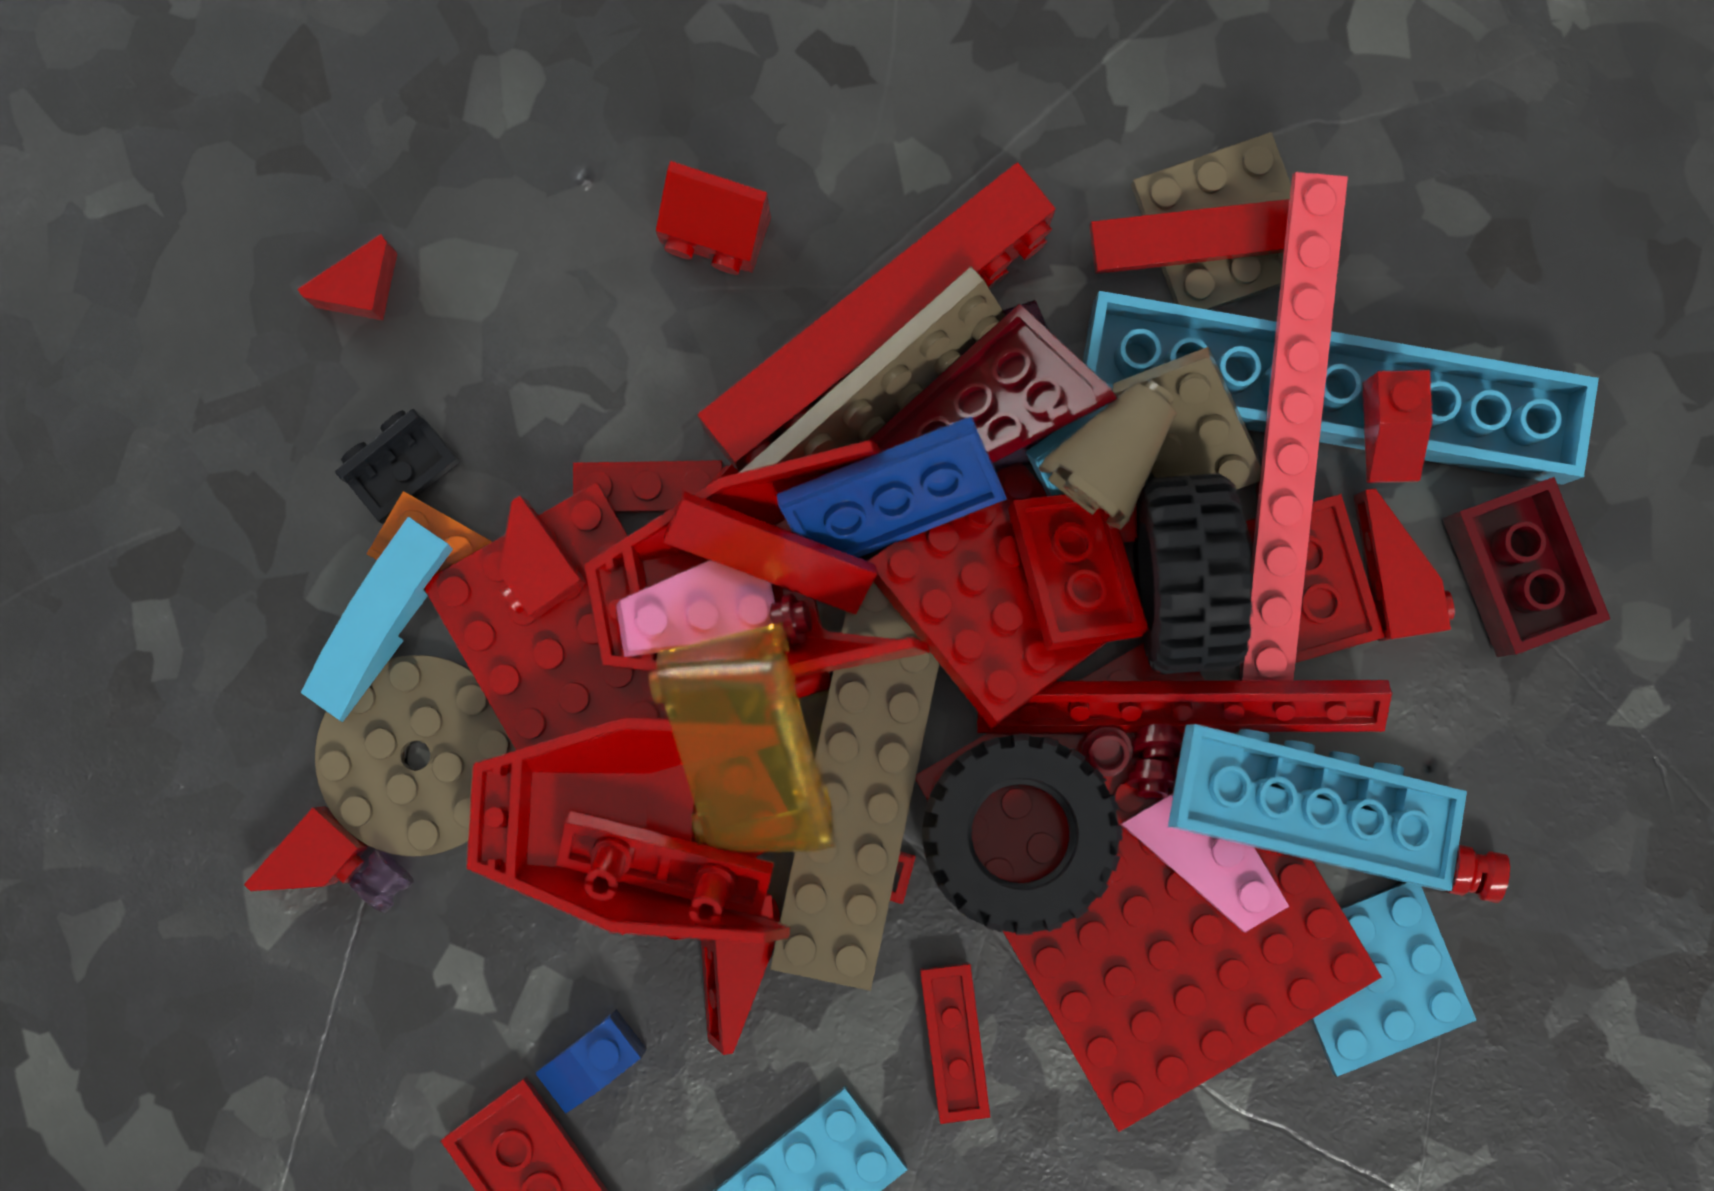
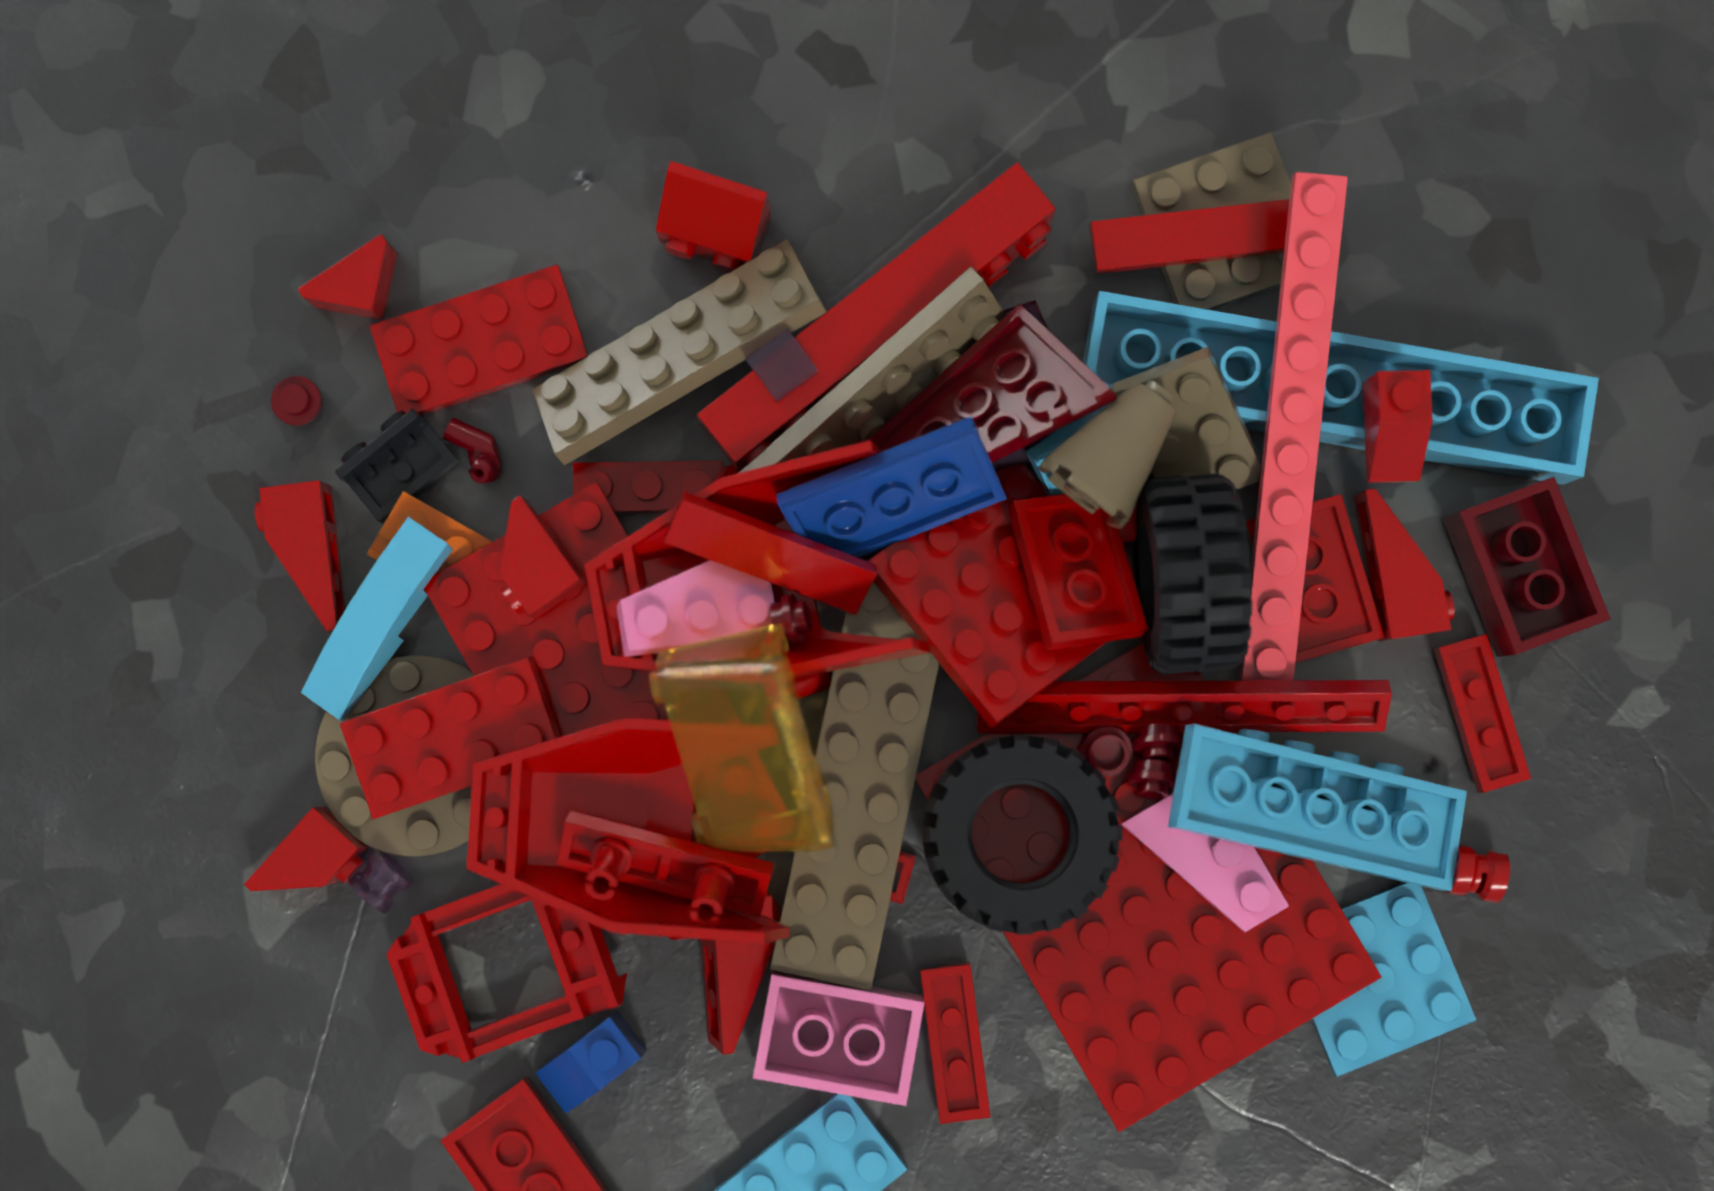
none -> red slope [254,480,346,632]
none -> dark red plate [271,376,322,426]
none -> red plate [339,656,561,819]
none -> red plate [369,264,589,415]
none -> red wedge [386,884,627,1063]
none -> dark red arm [443,417,502,484]
none -> dark tan plate [532,239,827,466]
none -> tile [745,328,818,403]
none -> bright pink brick [753,970,925,1106]
none -> red plate [1433,634,1531,793]

